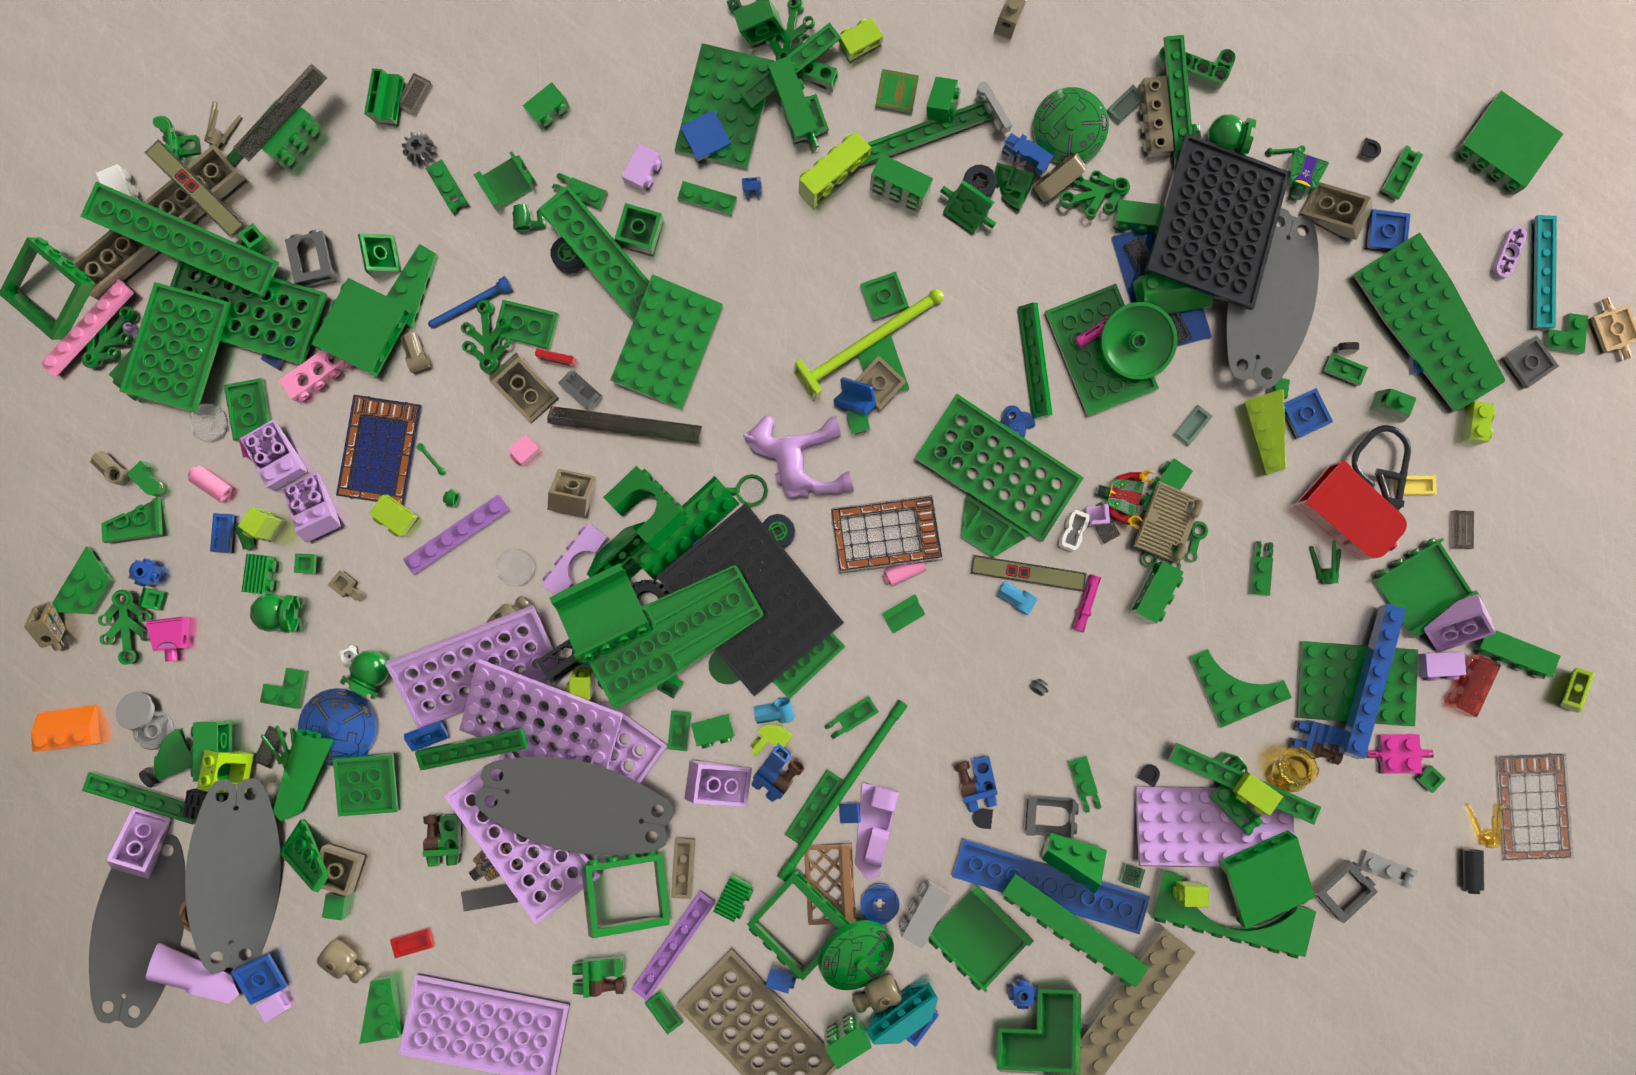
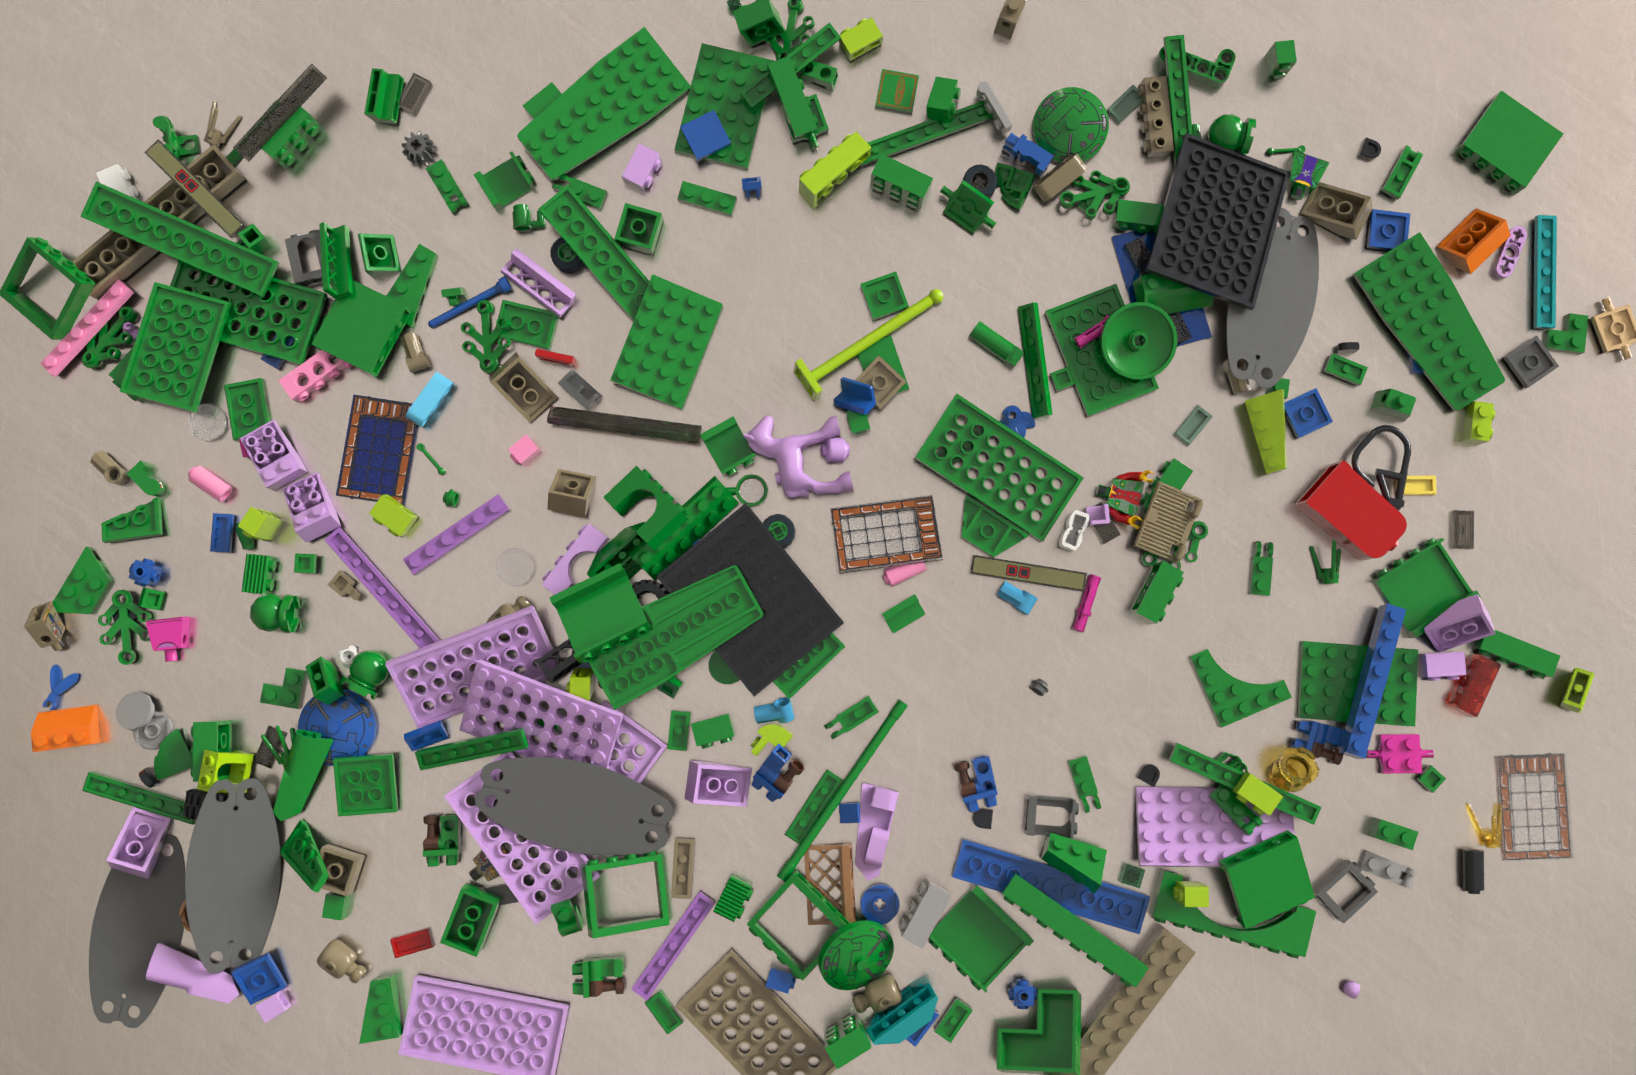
none -> blue piece [43,665,79,710]
none -> green brick [305,657,344,705]
none -> green fence [319,222,353,300]
none -> medium lavender plate [325,527,462,678]
none -> medium azure beam [405,372,453,427]
none -> green brick [440,882,502,957]
none -> green tile [441,287,464,306]
none -> lavender fence [501,248,576,318]
none -> green wing [517,27,691,181]
none -> green brick [551,899,583,937]
none -> green panel [700,416,756,477]
none -> lavender head [820,438,850,462]
none -> green plate [934,998,973,1043]
none -> green piece [969,321,1024,367]
none -> green plate [1050,367,1075,392]
none -> dark tan piece [1223,358,1251,394]
none -> green brick [1265,40,1297,79]
none -> lavender hinge [1343,981,1360,999]
none -> green brick [1367,817,1418,850]
none -> orange slope [1436,208,1511,274]

